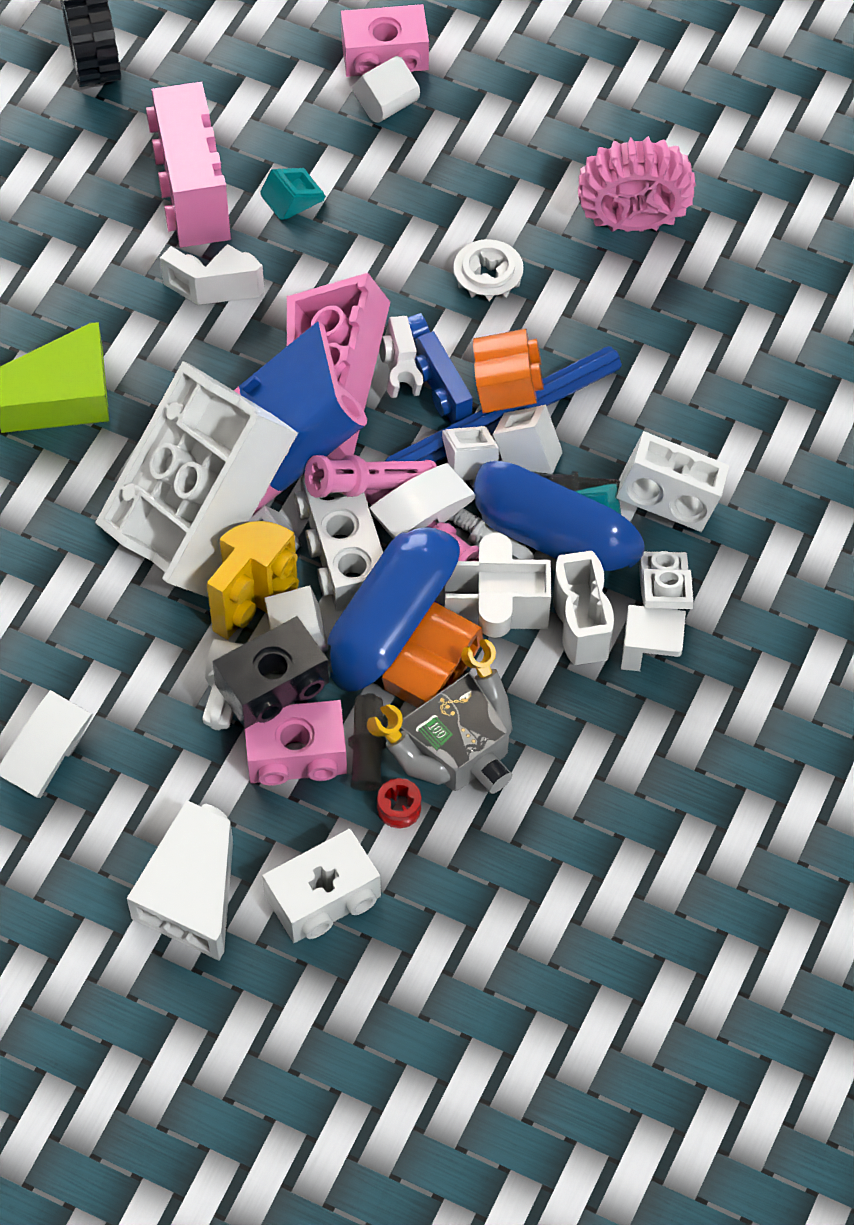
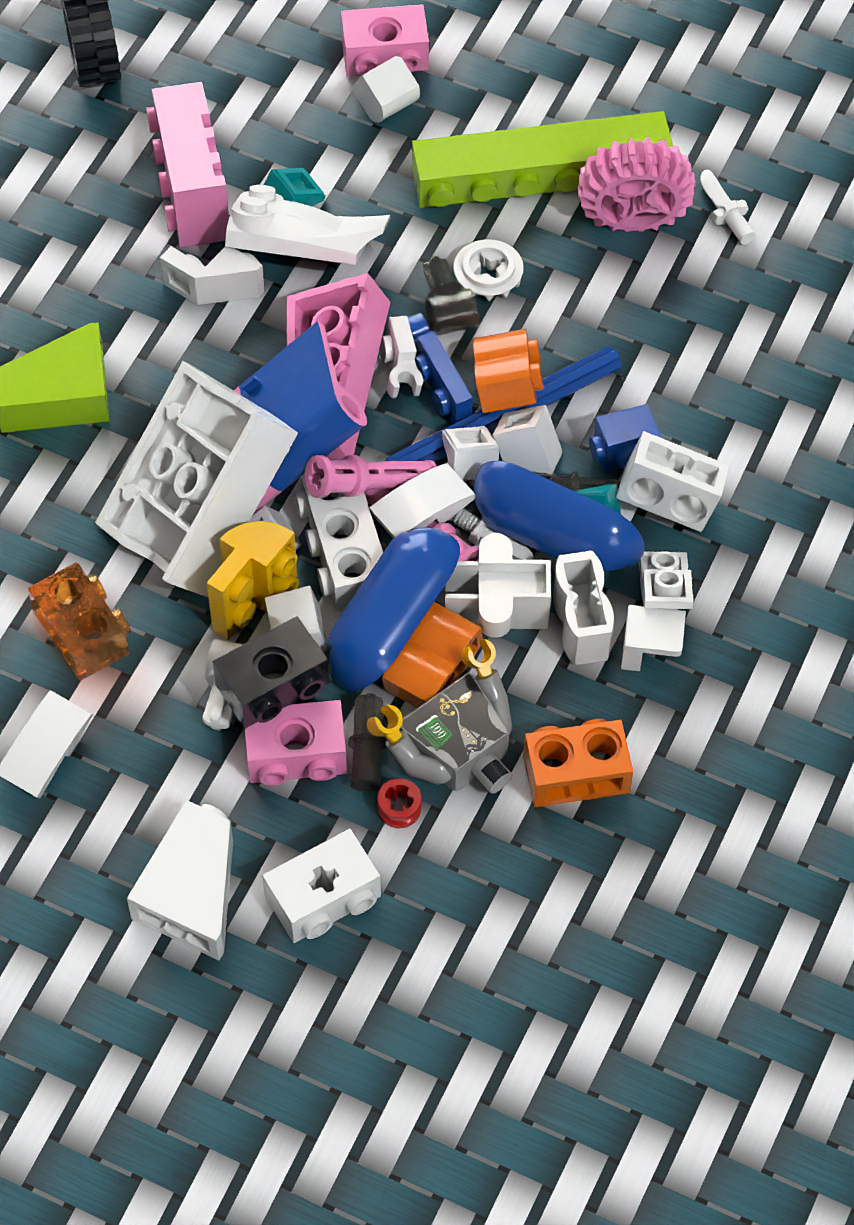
none -> clear orange brick [27,562,131,681]
none -> white slope [225,185,391,265]
none -> lime brick [412,111,673,208]
none -> clear smoke axle [422,256,479,336]
none -> orange brick [523,719,633,808]
none -> brick [589,404,663,472]
none -> white piece [700,170,756,245]

